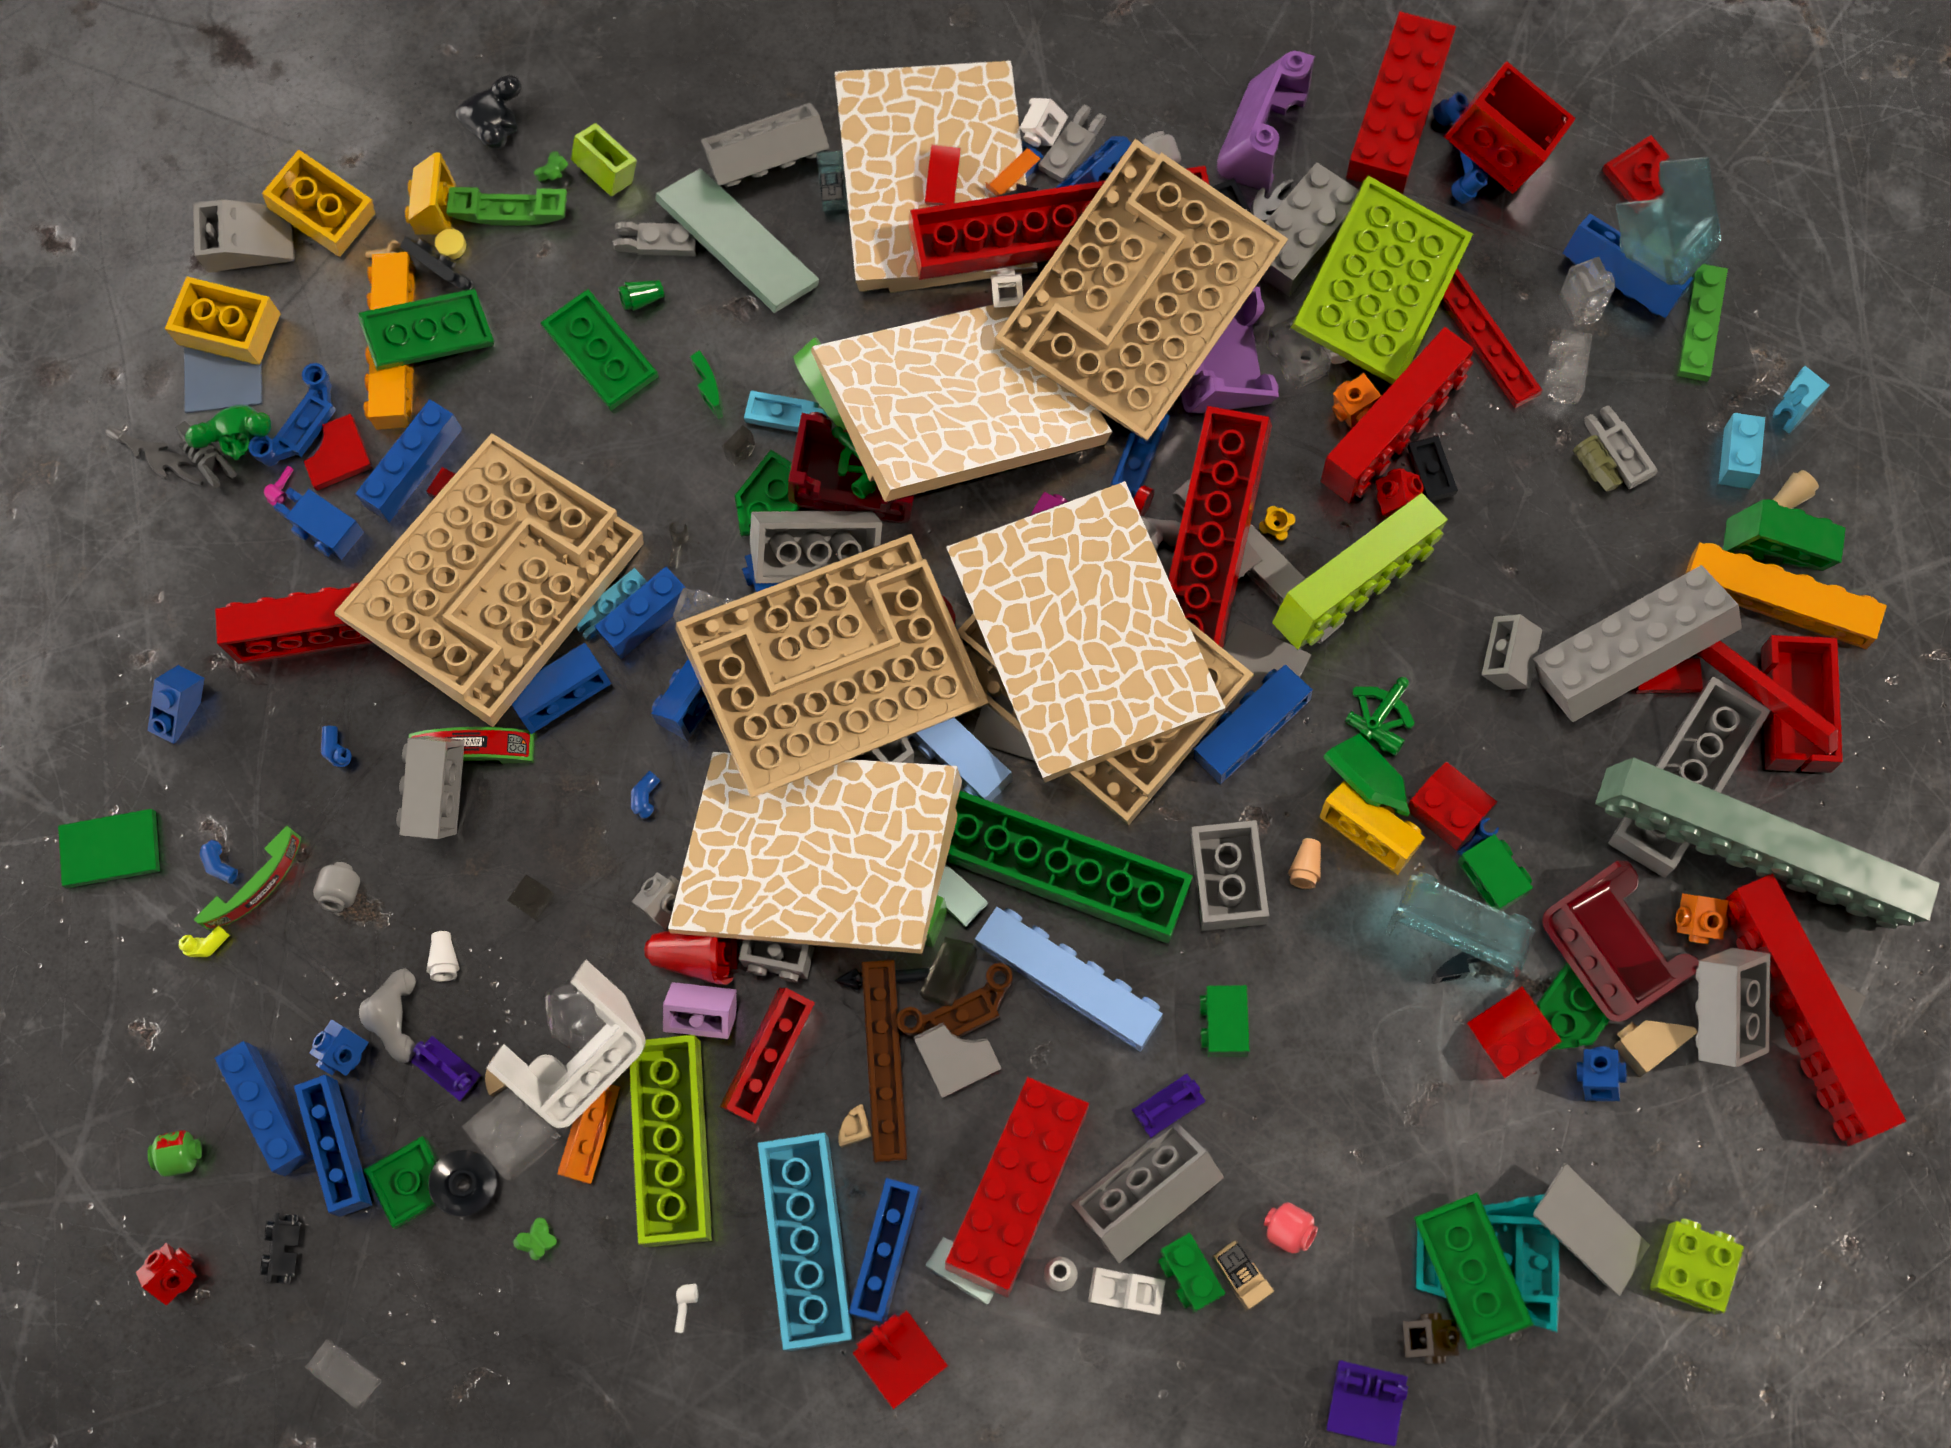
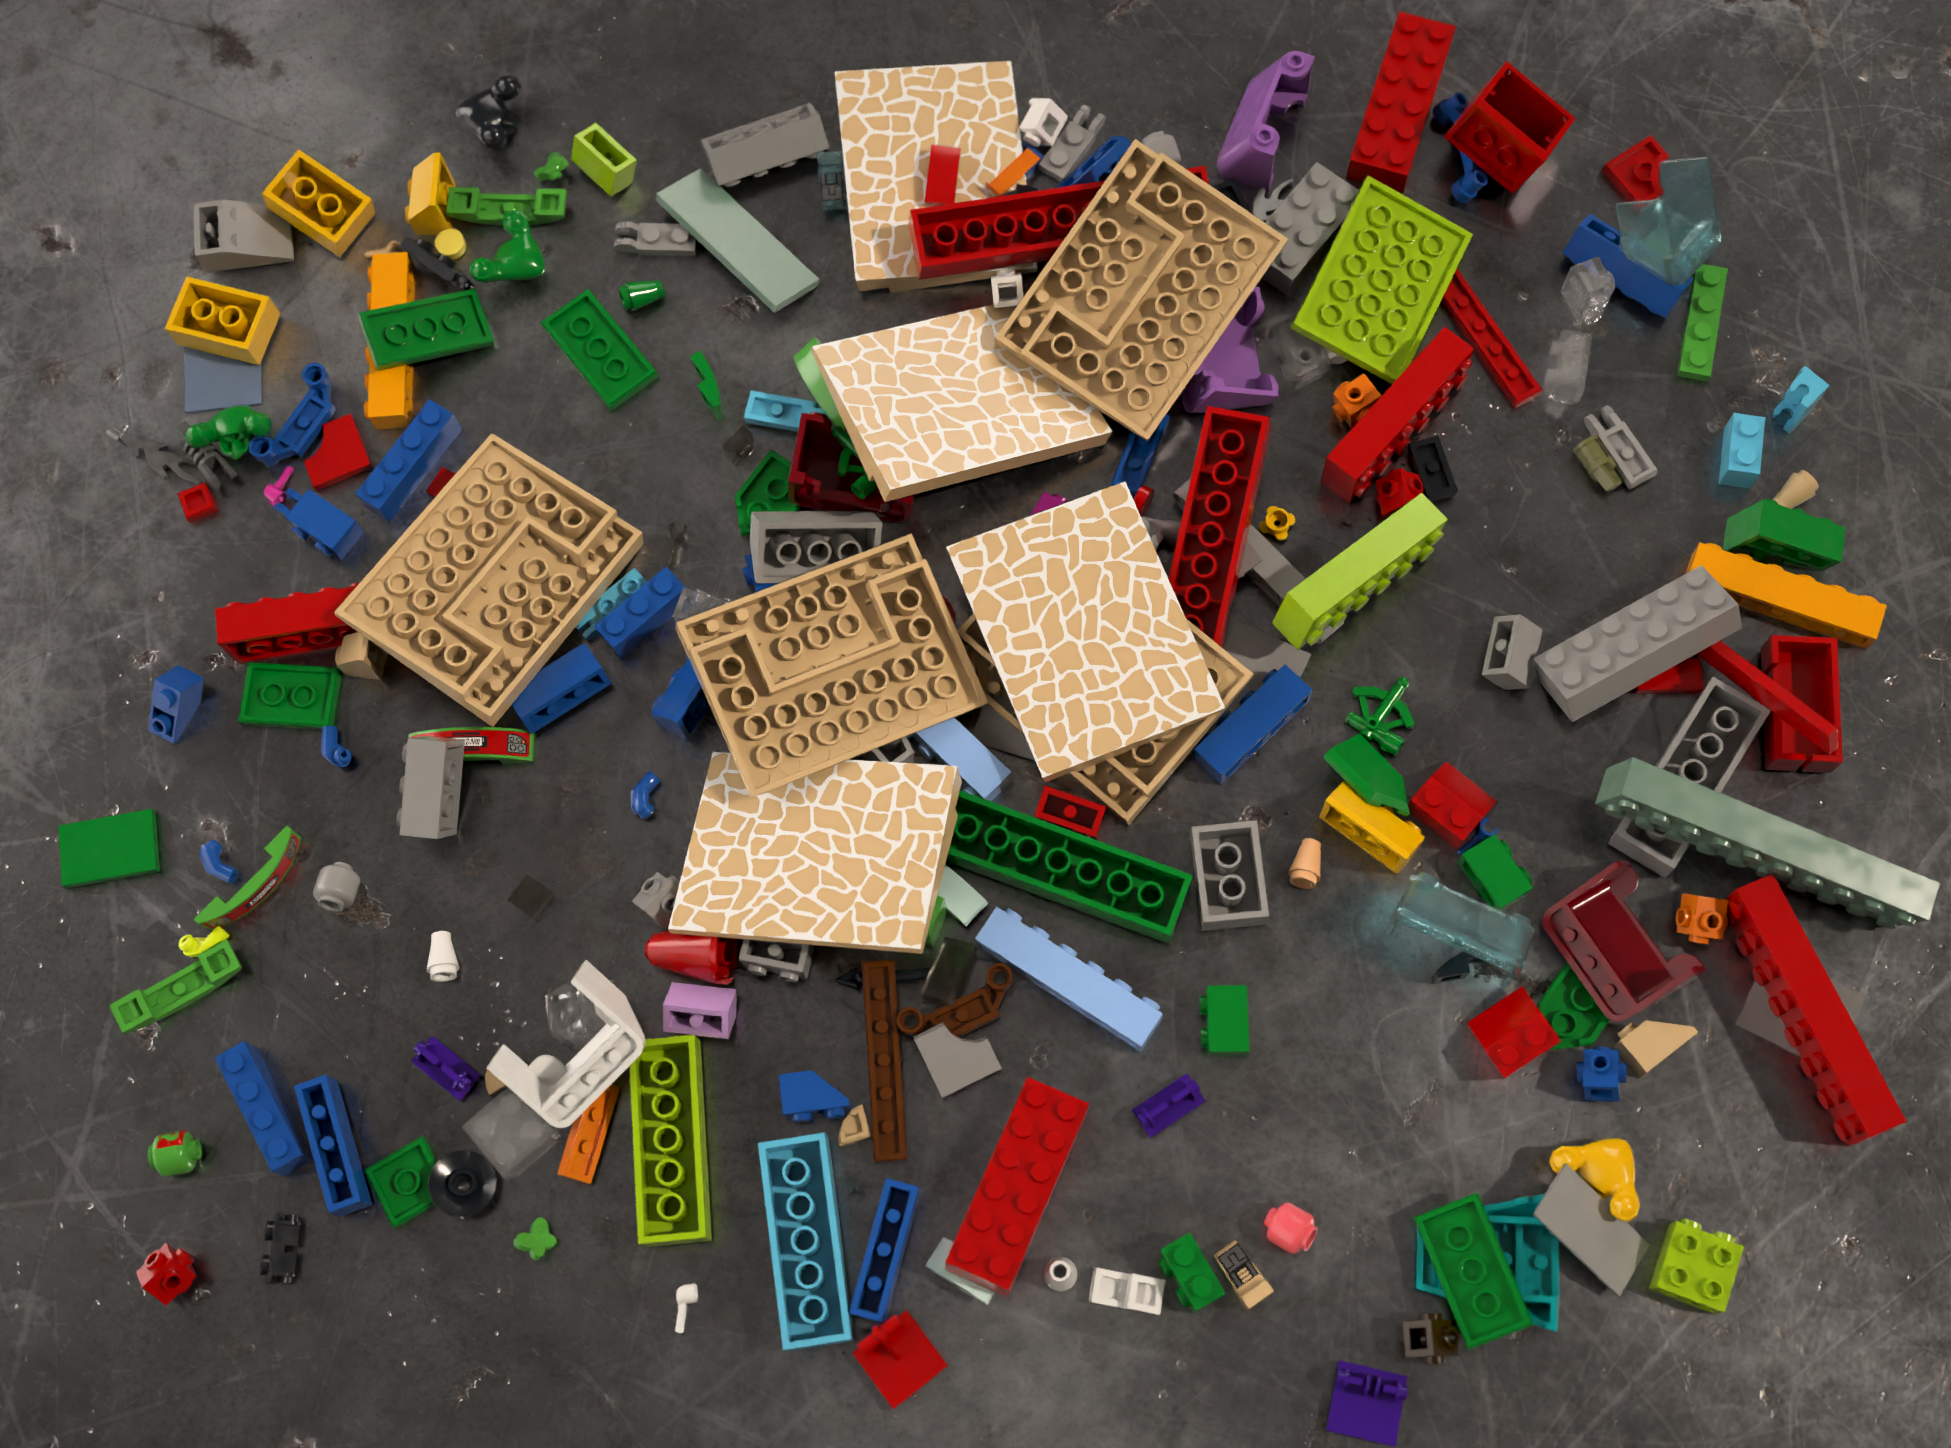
clear tile [305,1339,381,1409] -> none
blue brick [309,1019,369,1076] -> none
light grey head [359,968,416,1063] -> none
red brick [719,988,815,1123] -> none
light grey slope [1071,1122,1224,1263] -> none
light grey brick [1696,948,1770,1067] -> none
none -> bright green slope [109,939,242,1034]
none -> red tile [177,482,218,523]
none -> green tile [238,662,342,729]
none -> tan slope [335,632,388,680]
none -> green head [470,210,545,283]
none -> blue slope [779,1070,852,1123]
none -> red brick [1034,785,1107,838]
none -> yellow head [1549,1138,1640,1222]

